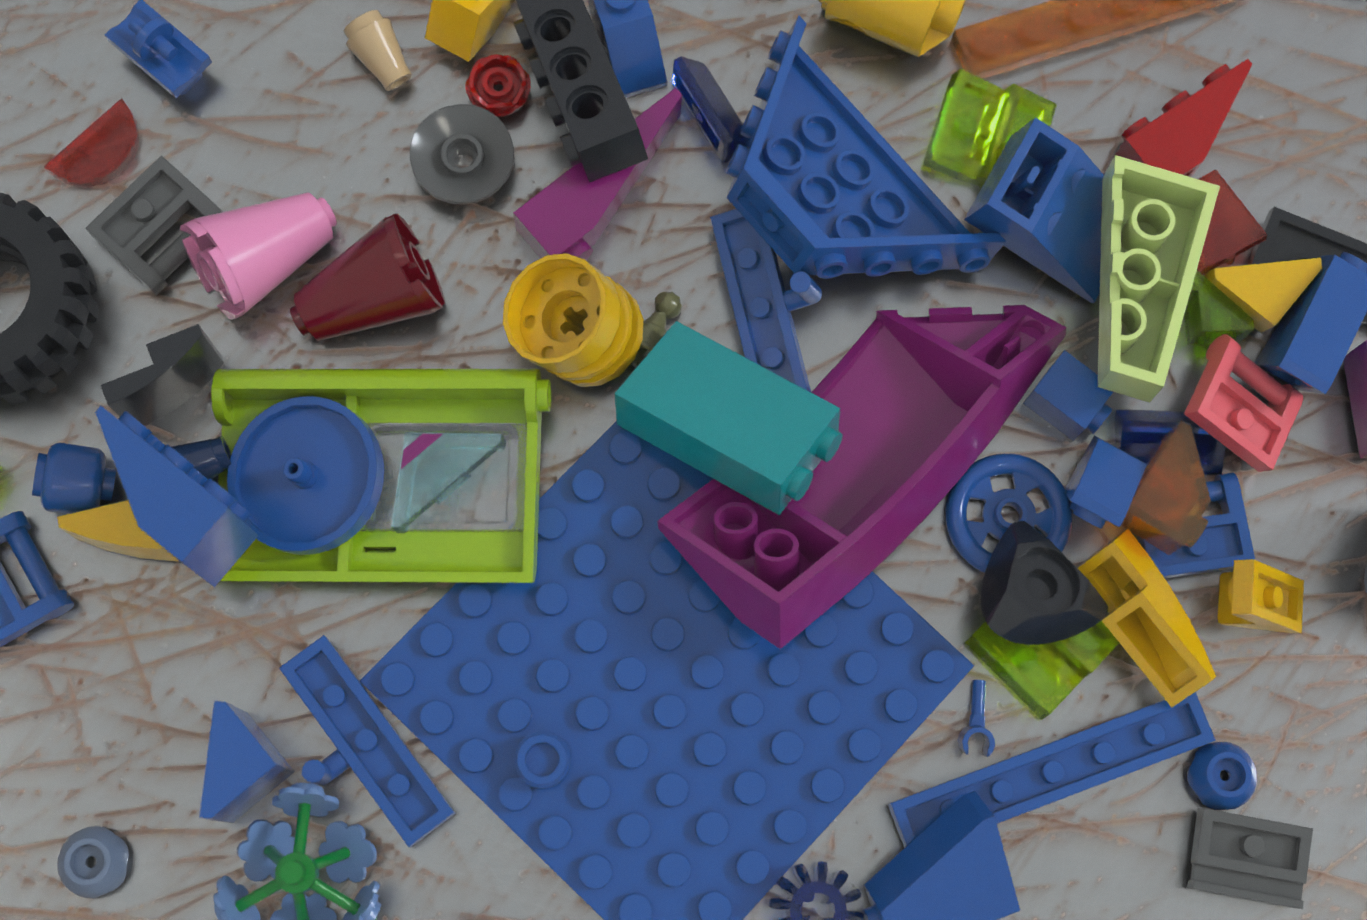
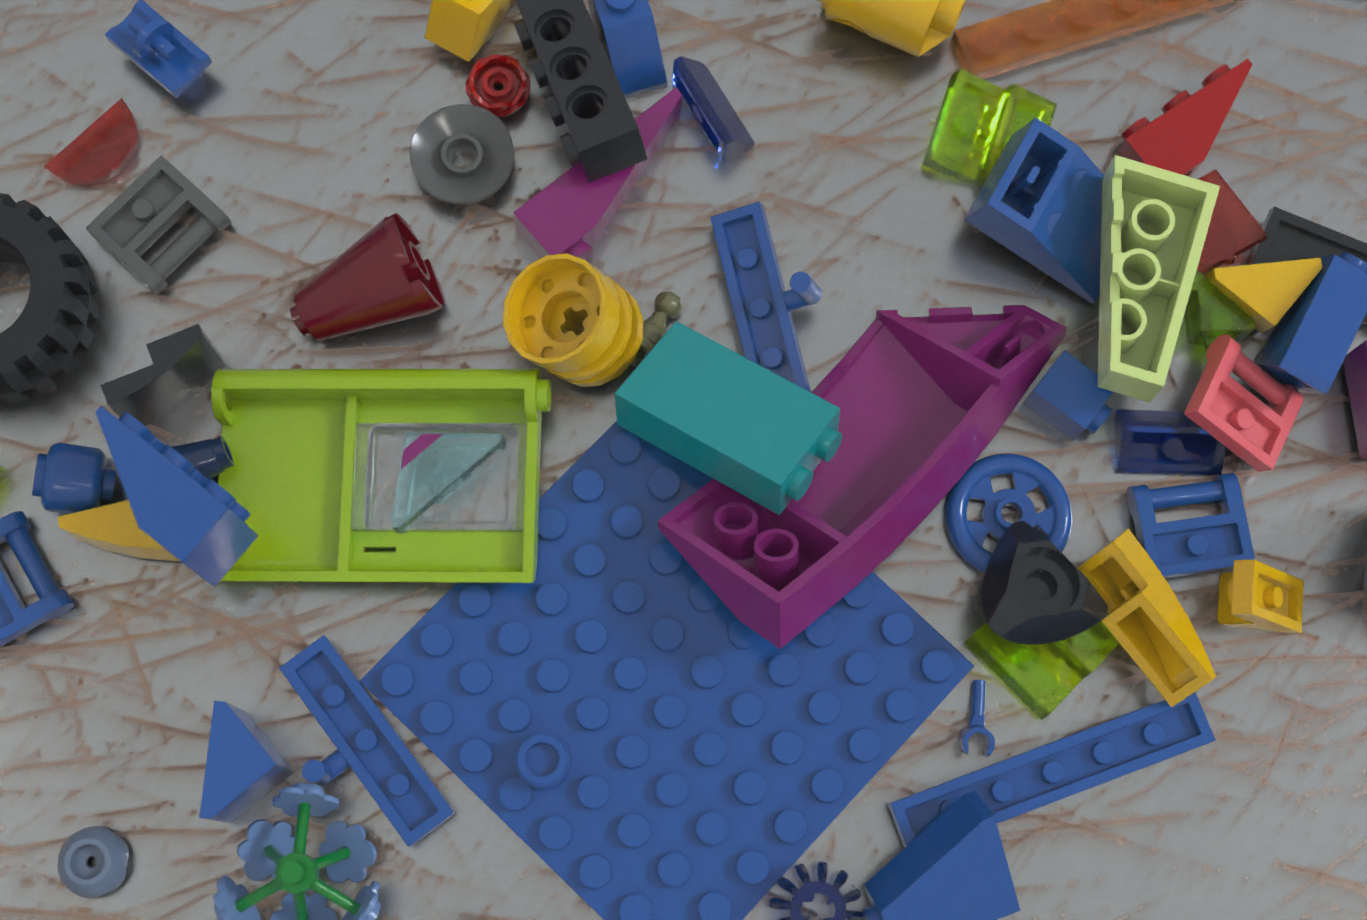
bright pink cone [180,192,337,319] -> none
blue piece [227,396,384,555] -> none
tan cone [343,10,412,91] -> none
blue piece [726,16,1007,279] -> none
blue slope [1064,435,1147,529] -> none
clear orange slope [1121,421,1211,555] -> none
blue plate [1187,742,1257,810] -> none
dark grey plate [1187,808,1313,909] -> none

